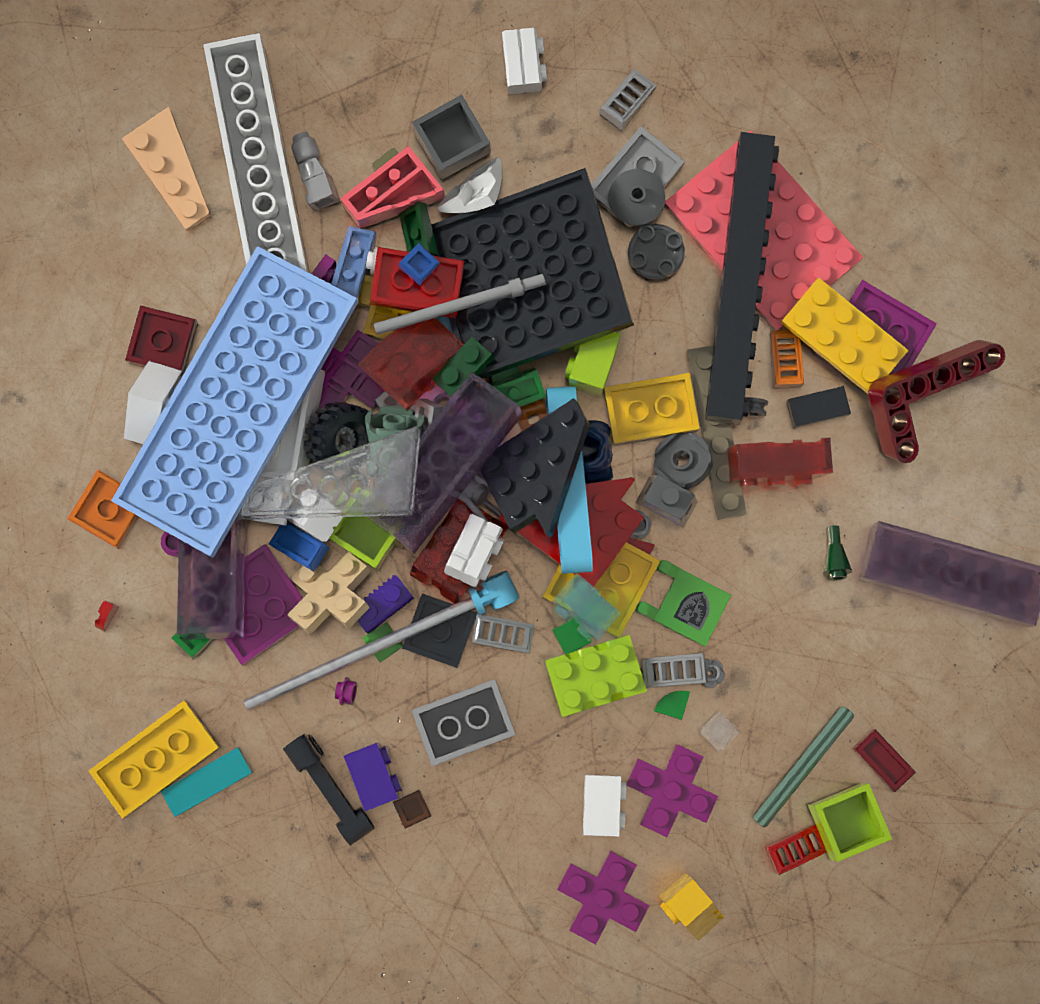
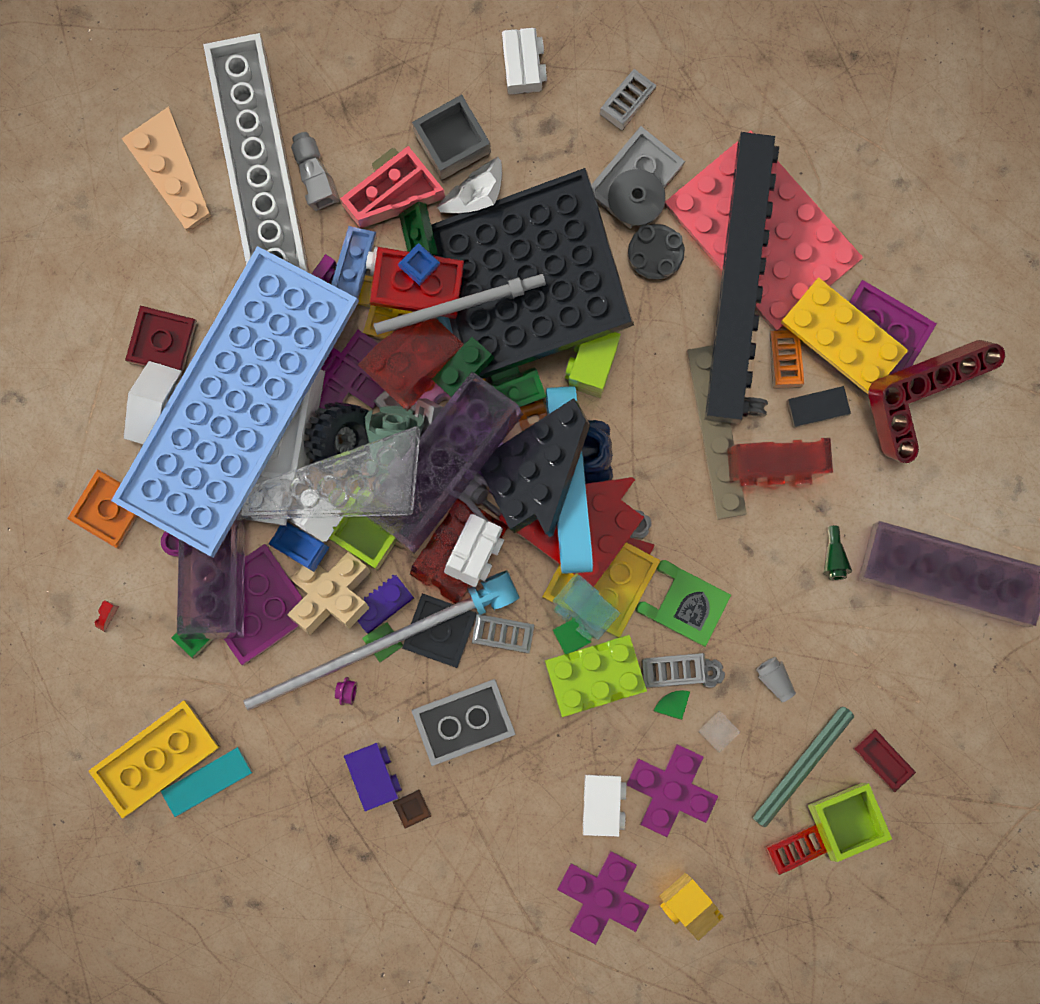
black piece [283,734,375,846] -> none
yellow plate [604,373,700,445] -> none
dark grey torso [635,475,698,528] -> none
dark grey plate [654,432,713,490] -> none
none -> light grey cone [756,657,796,702]

